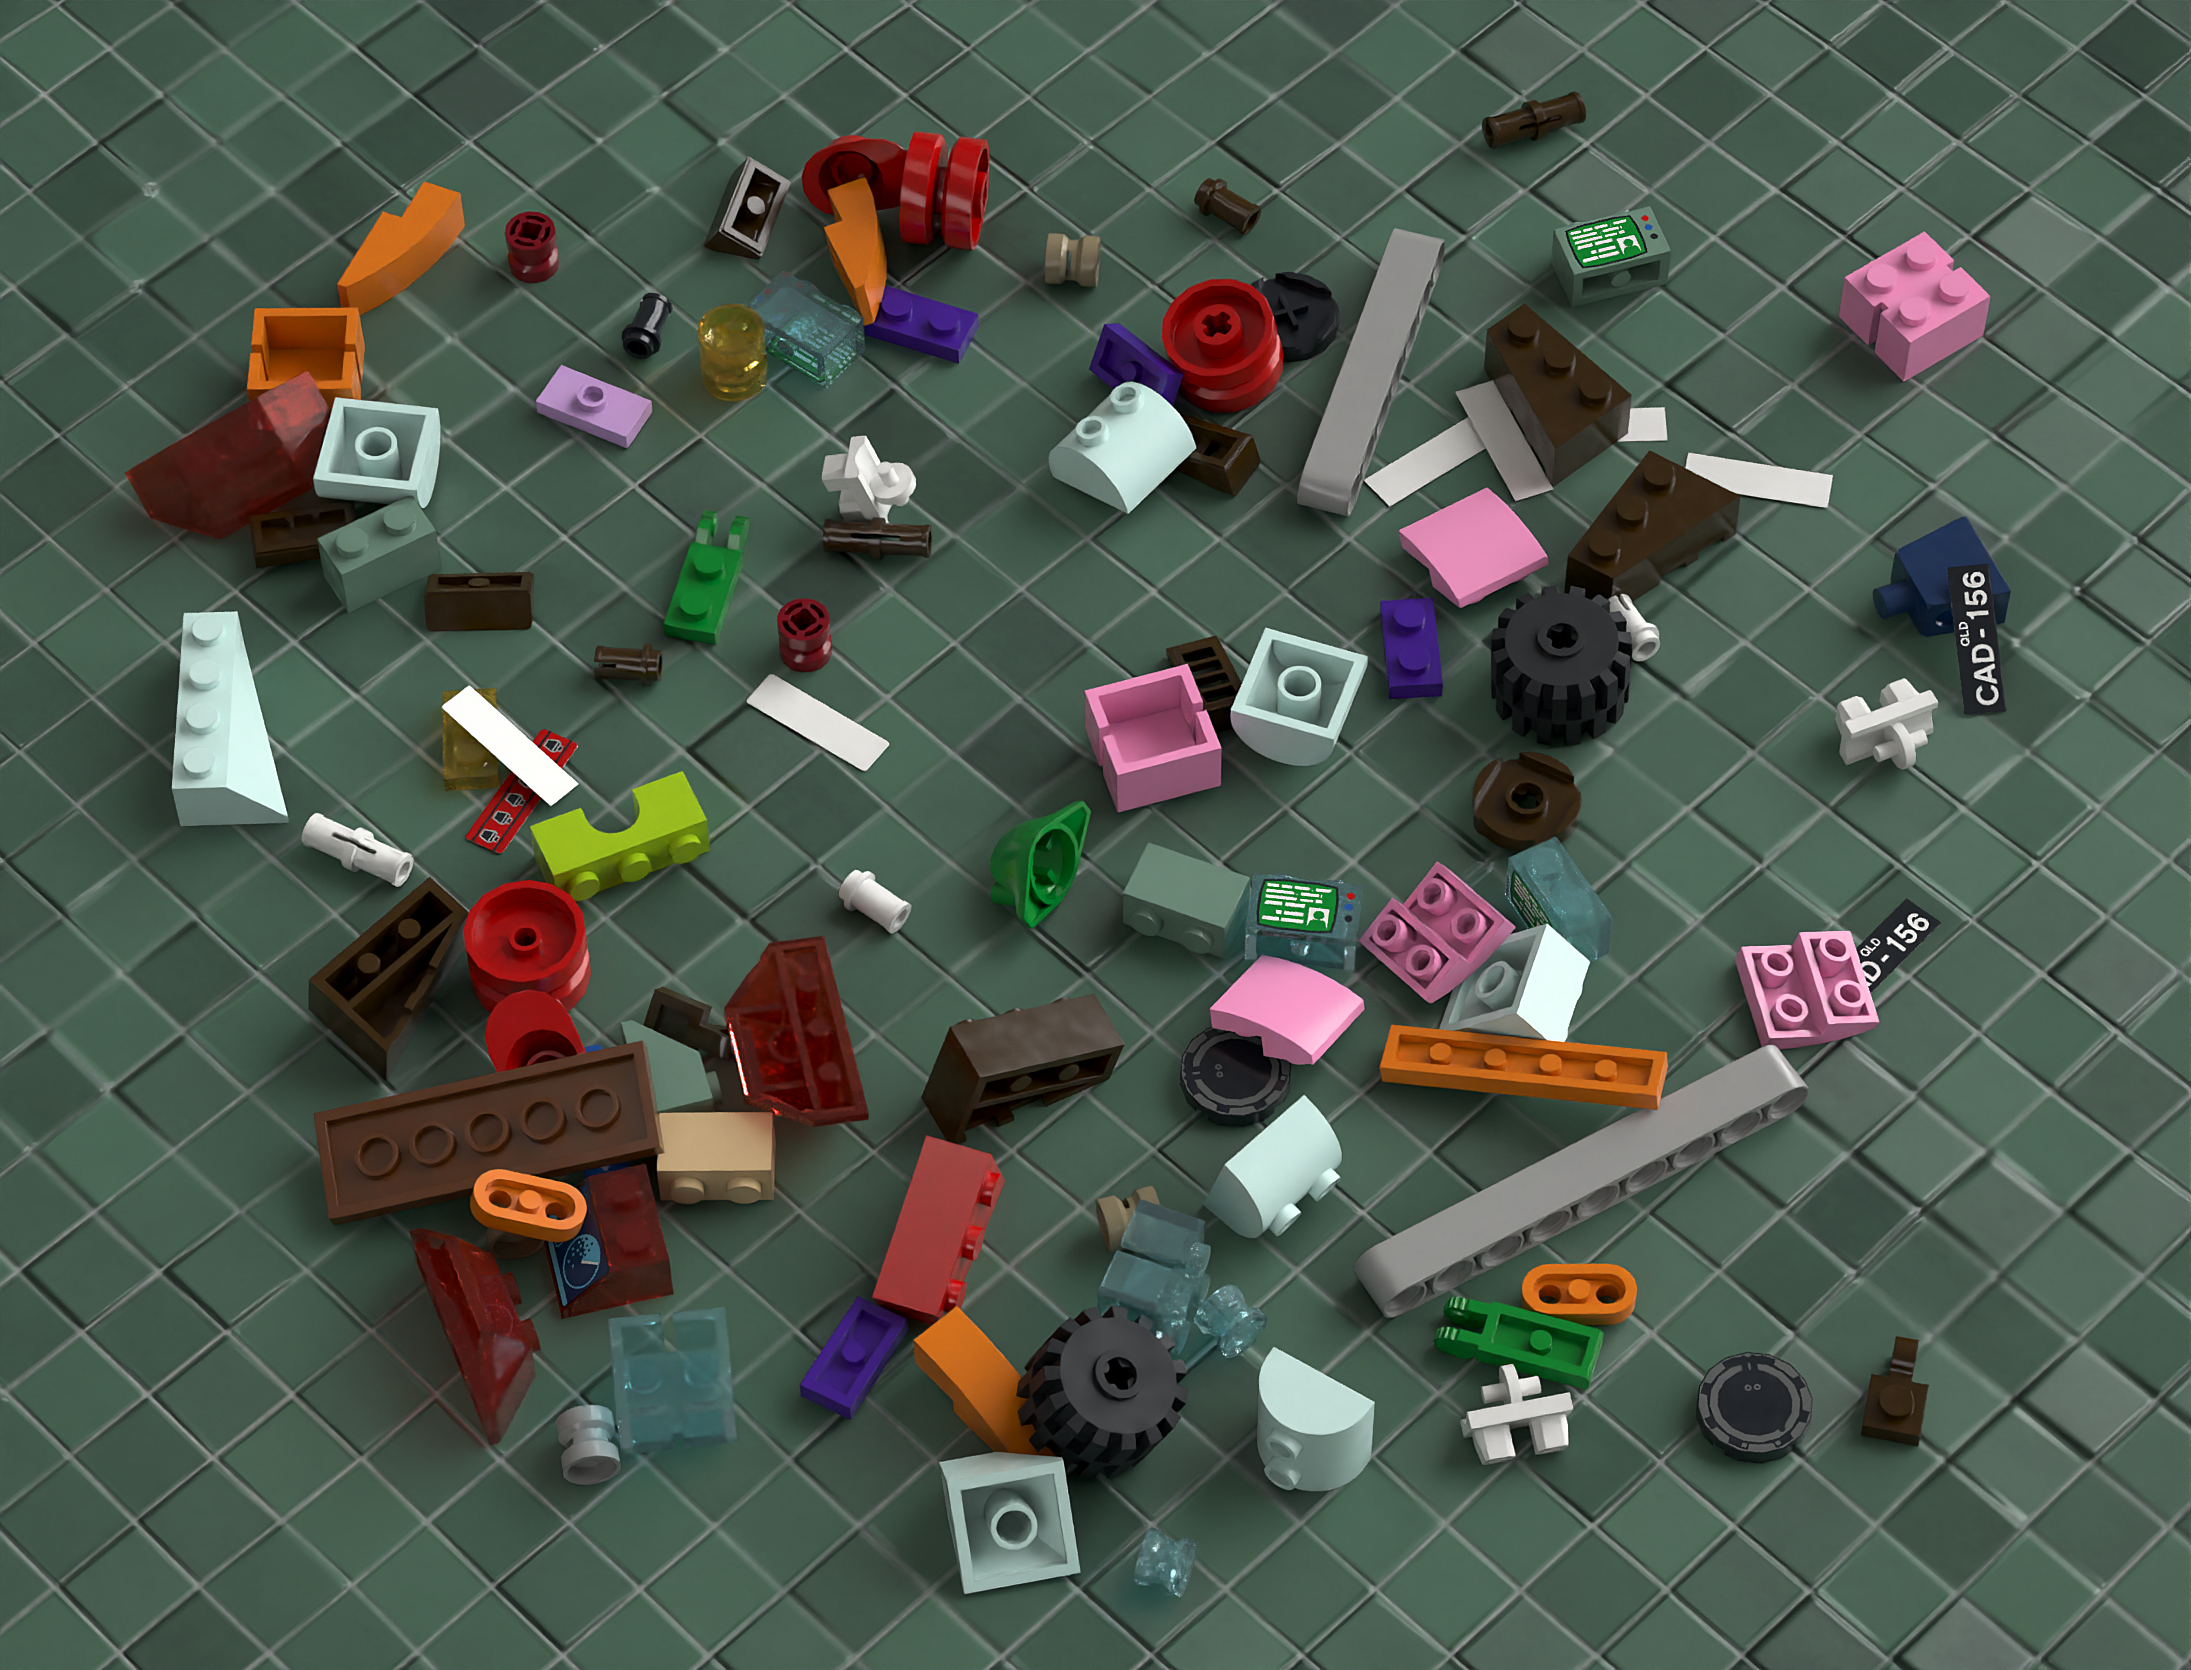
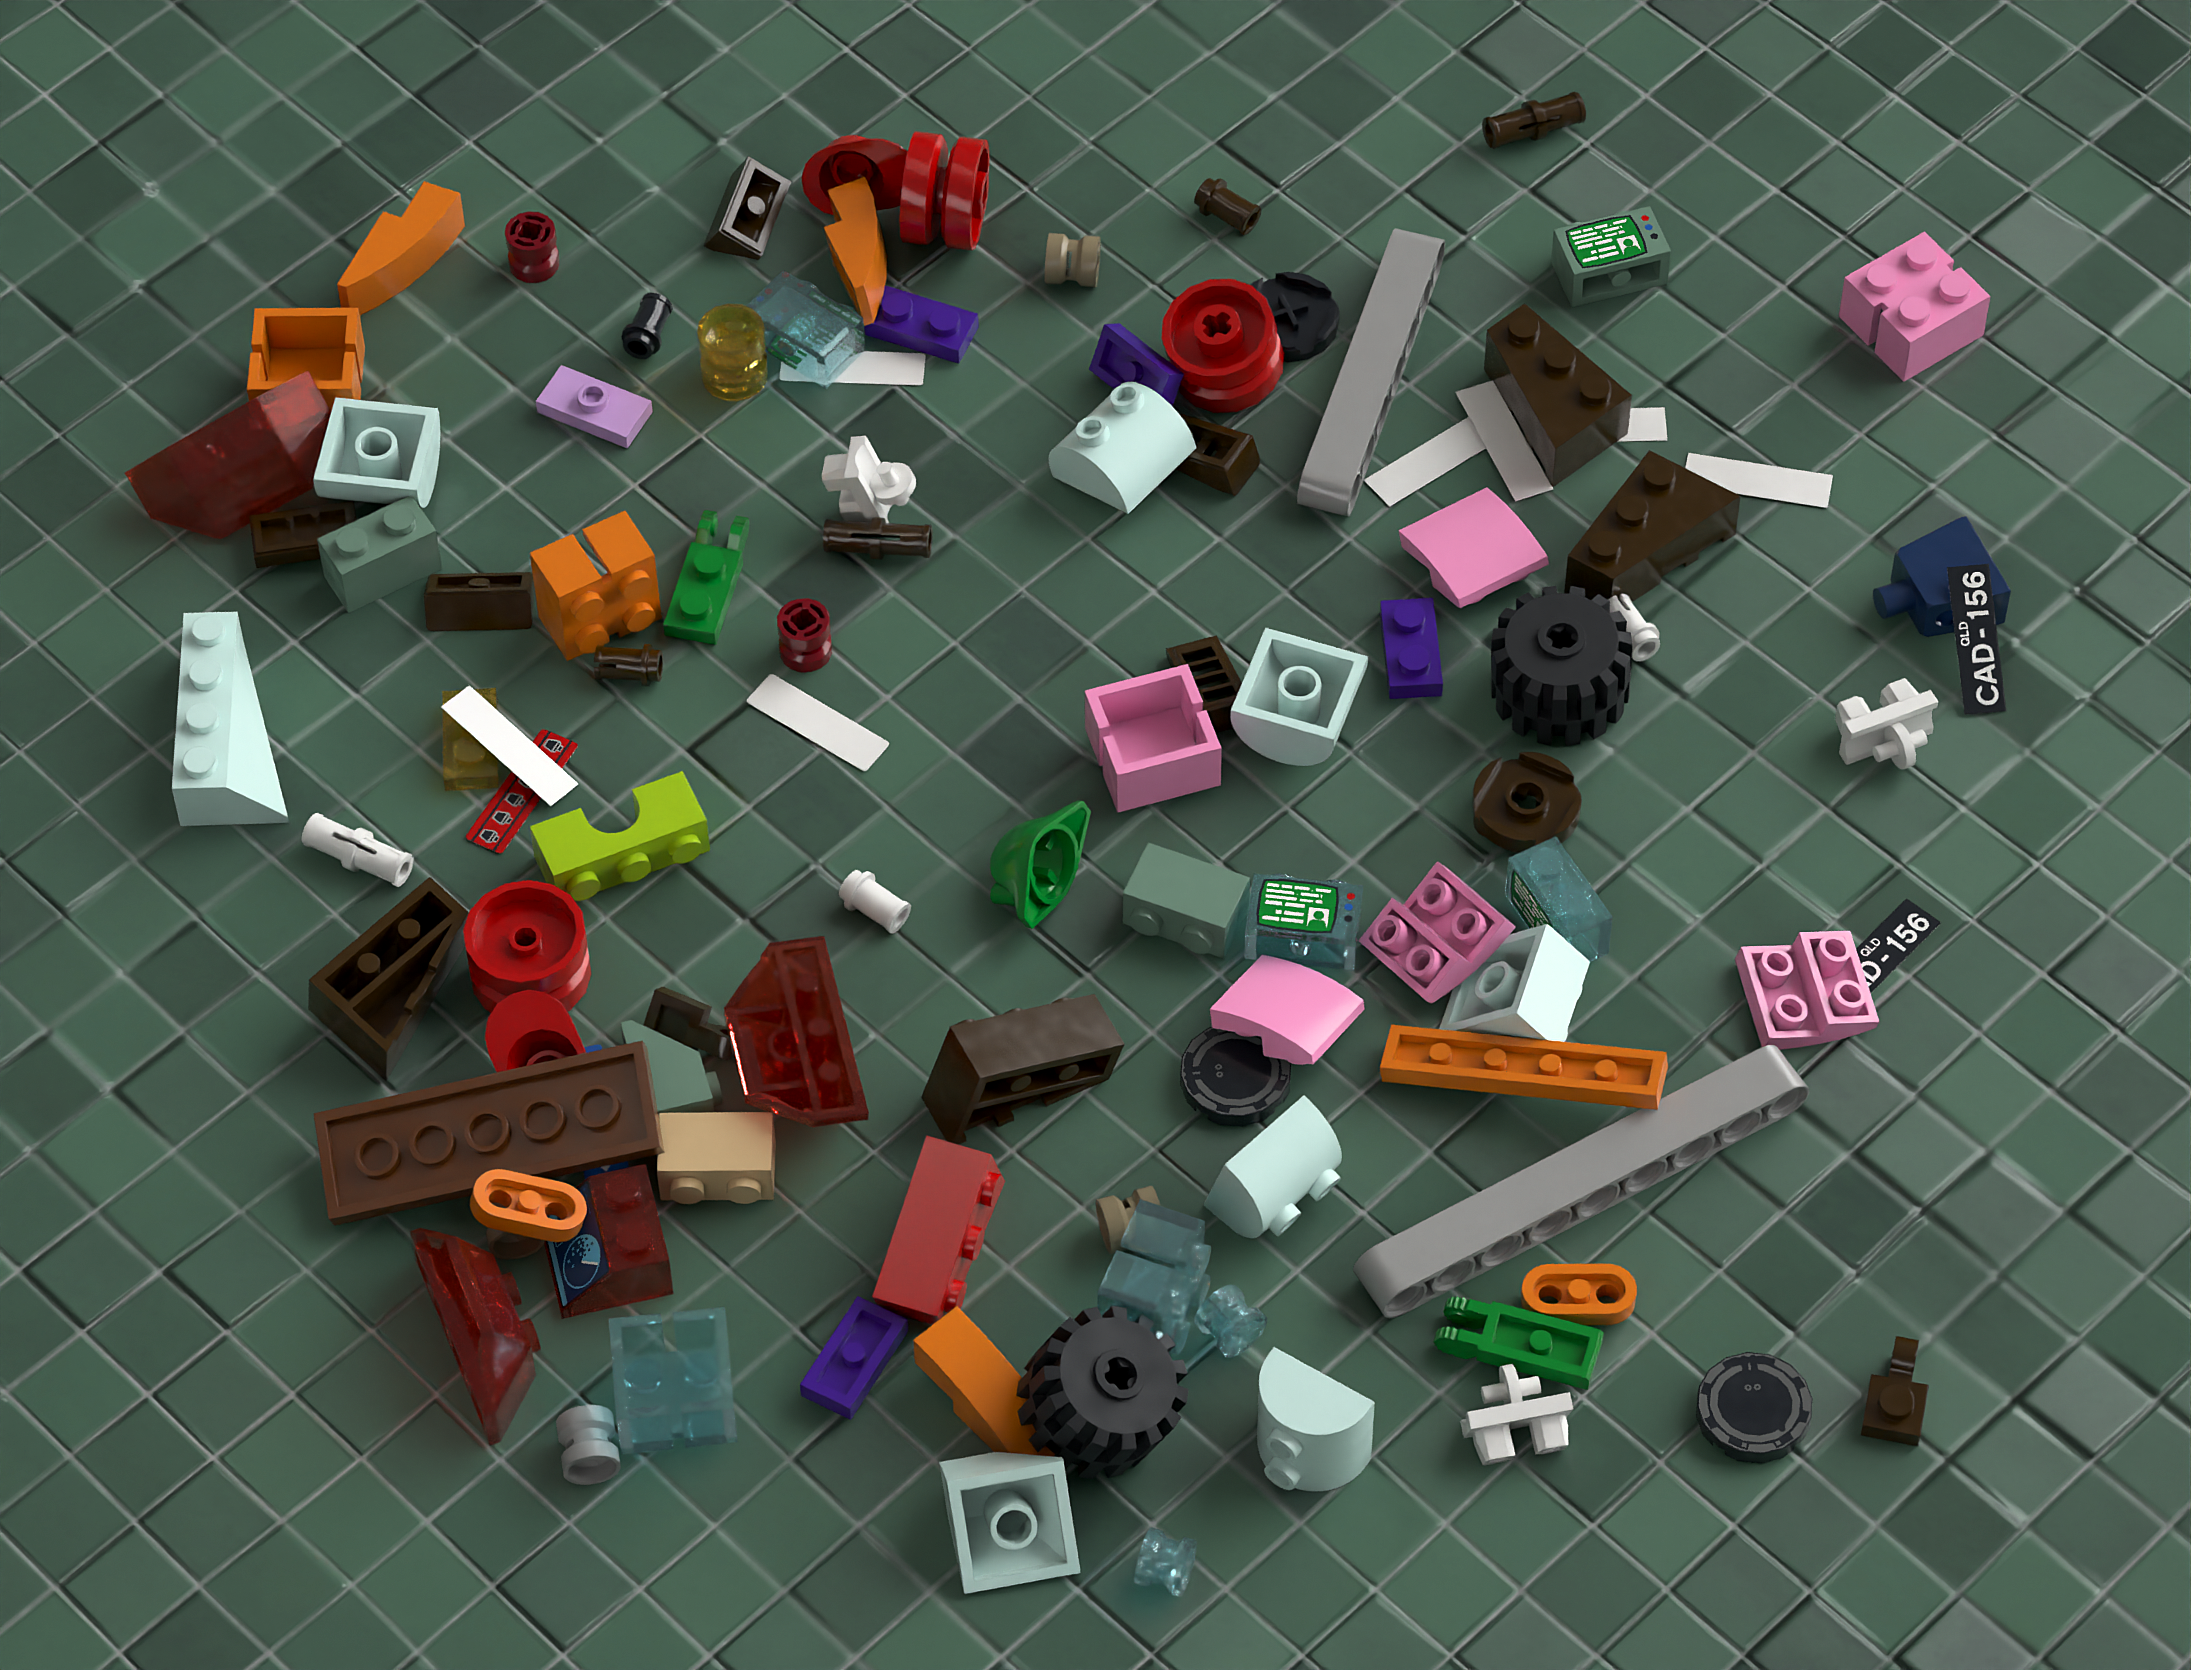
none -> orange piece [530,511,662,661]
none -> white sticker [779,350,926,386]

